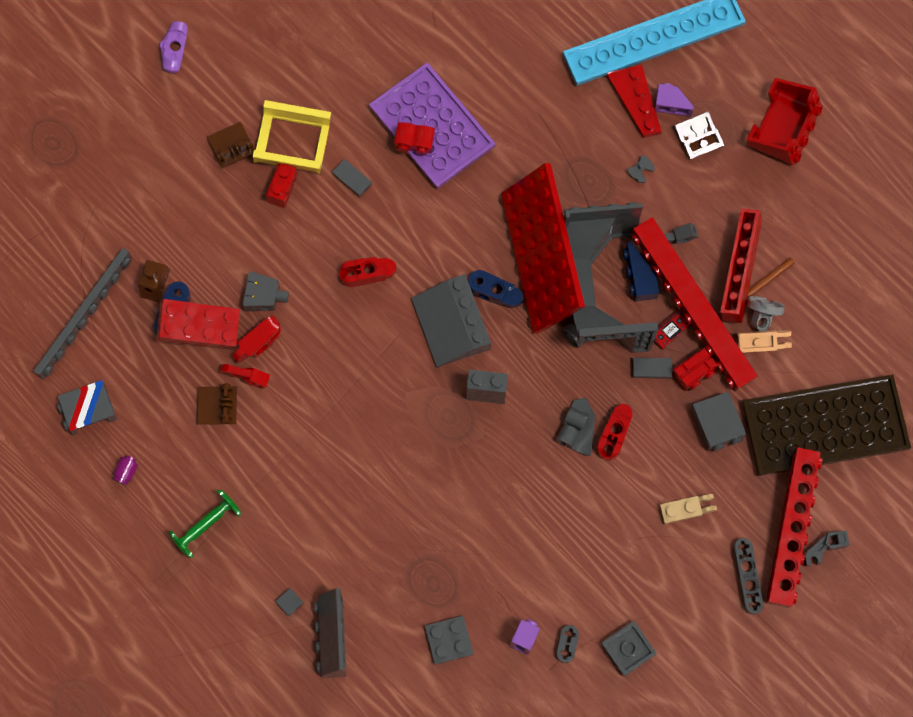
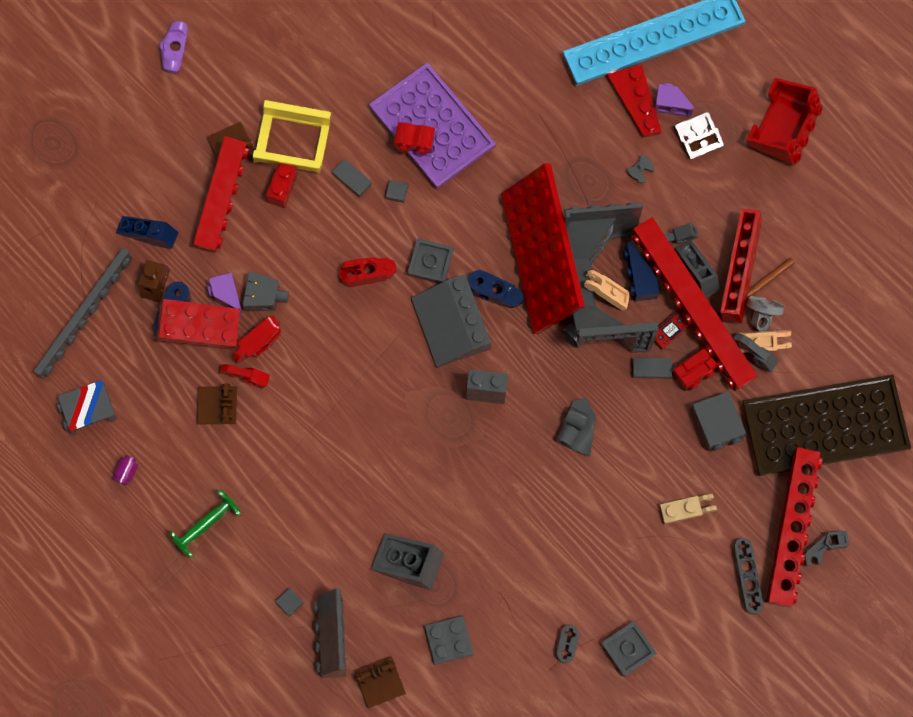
medium lavender brick [510,619,540,655] -> none
red piece [597,404,633,461] -> none
none -> dark blue slope [116,216,178,249]
none -> red brick [193,136,249,253]
none -> medium lavender slope [207,273,242,314]
none -> reddish brown hinge [355,656,406,708]
none -> dark grey slope [371,533,444,590]
none -> dark grey tile [386,180,408,203]
none -> dark grey plate [408,238,454,283]
none -> light nougat hinge [584,270,630,311]
none -> dark grey slope [675,241,720,297]
none -> dark grey piece [733,333,778,373]

